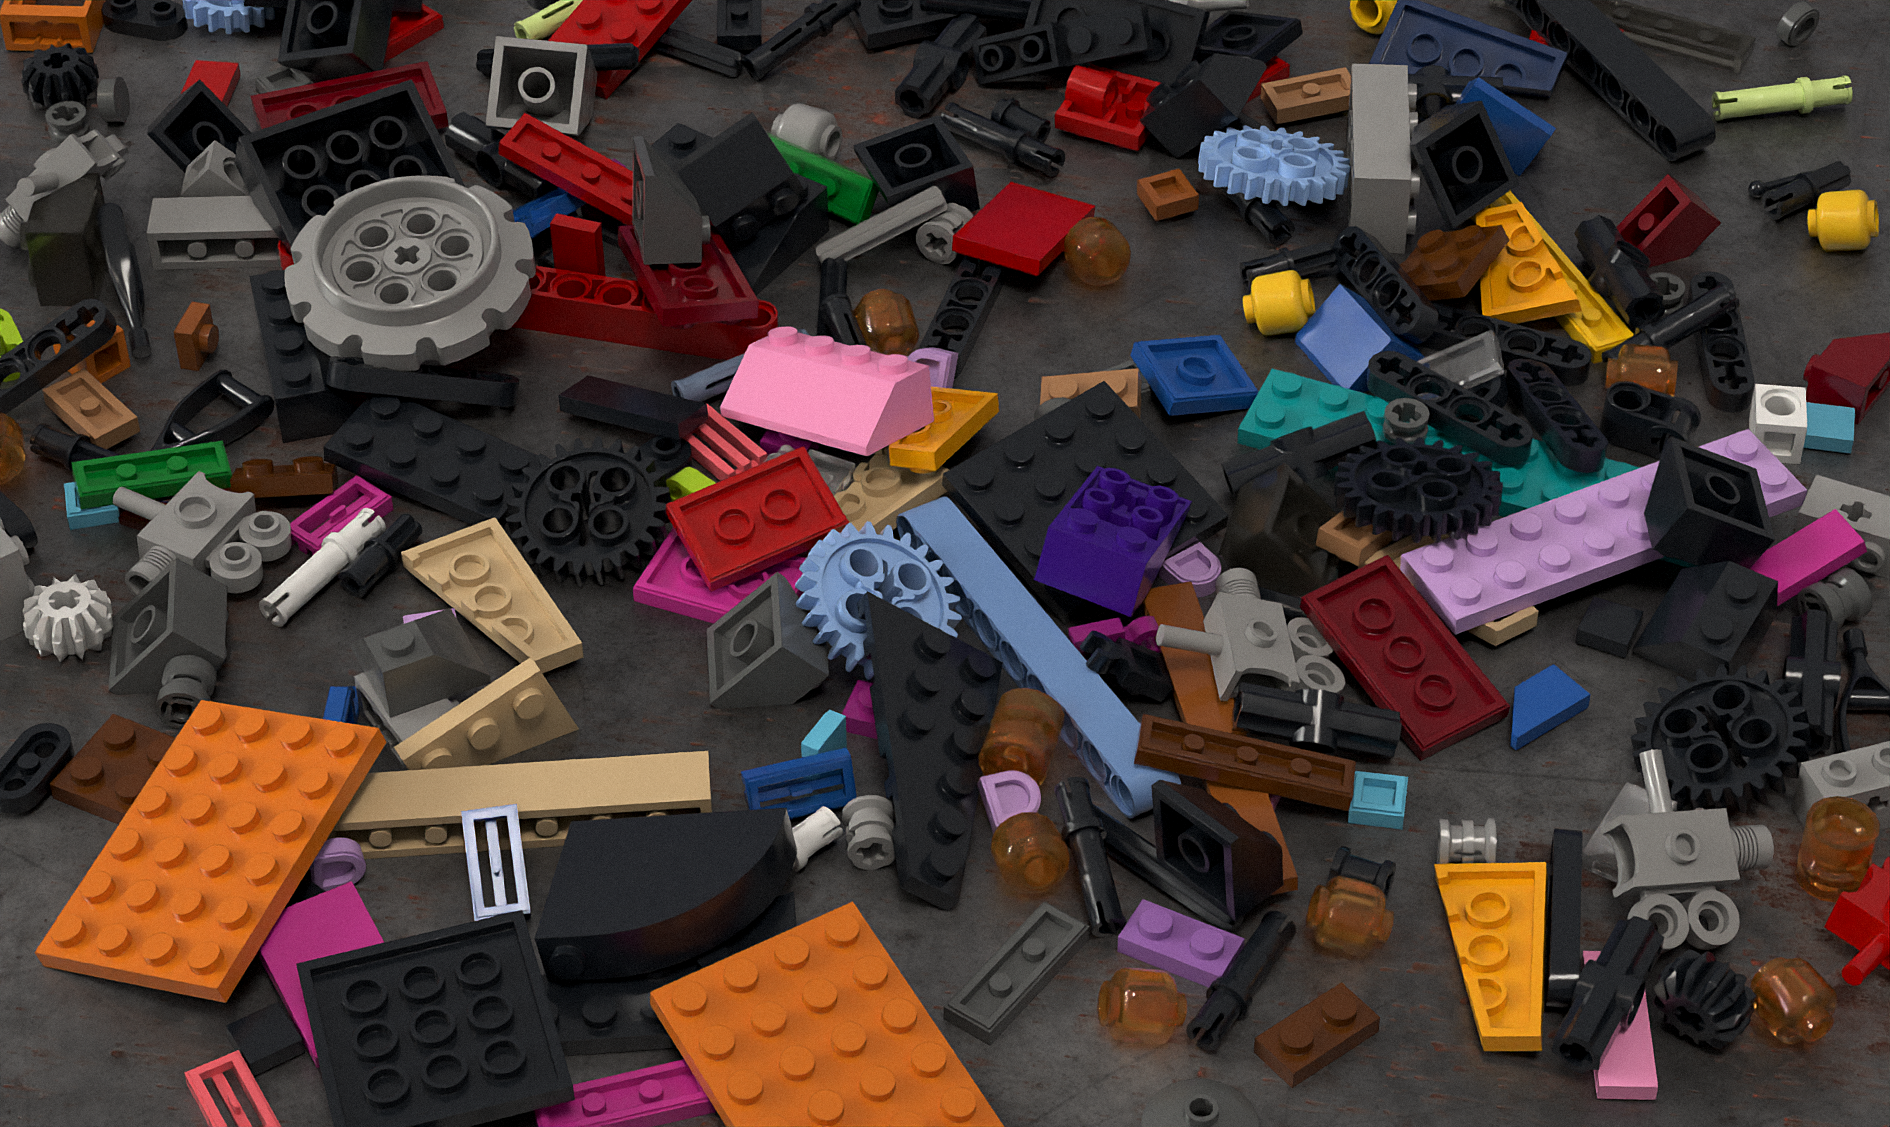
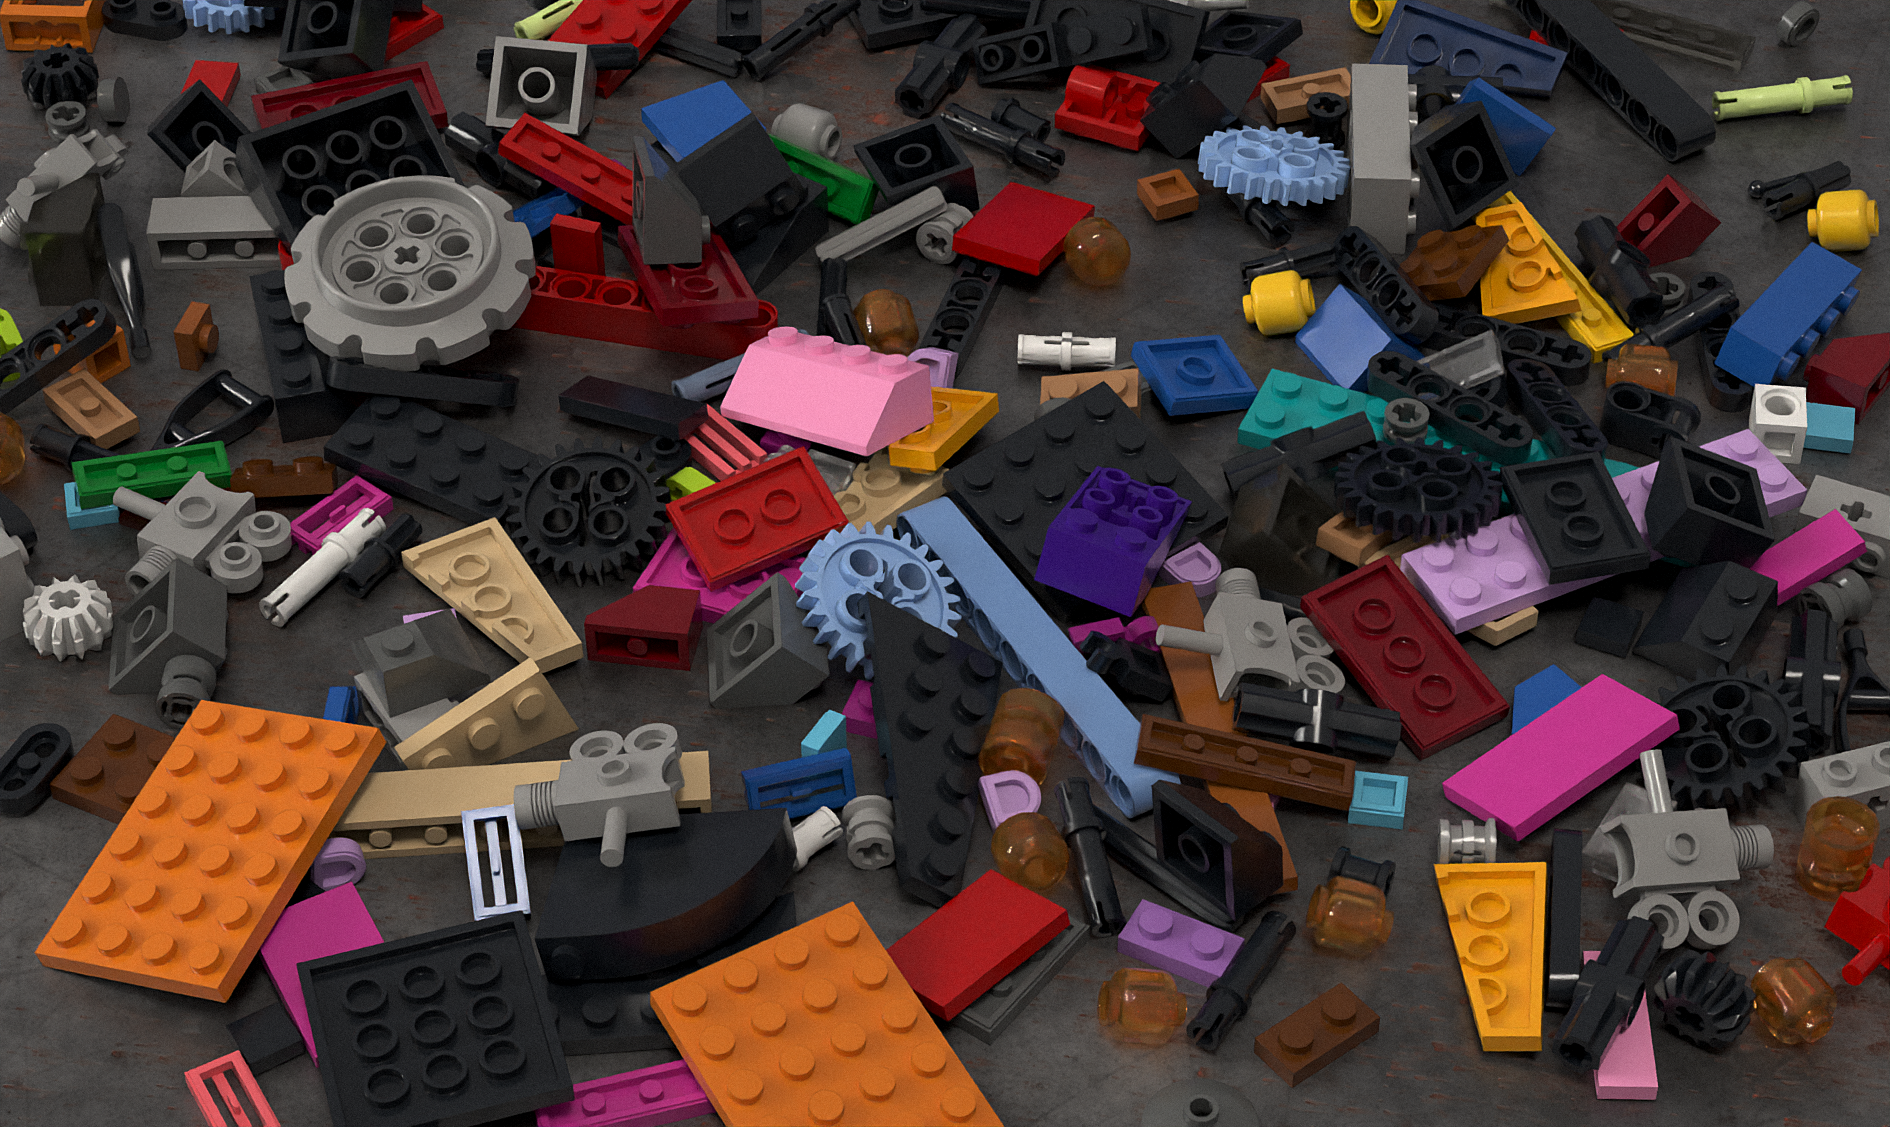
none -> light grey piece [514,723,685,867]
none -> dark red slope [584,585,703,671]
none -> blue tile [641,80,766,162]
none -> red tile [886,869,1071,1022]
none -> white pin [1017,332,1116,371]
none -> black bush [1304,92,1348,150]
none -> dark pink tile [1442,674,1680,842]
none -> black tile [1500,452,1651,585]
none -> blue brick [1714,242,1862,387]

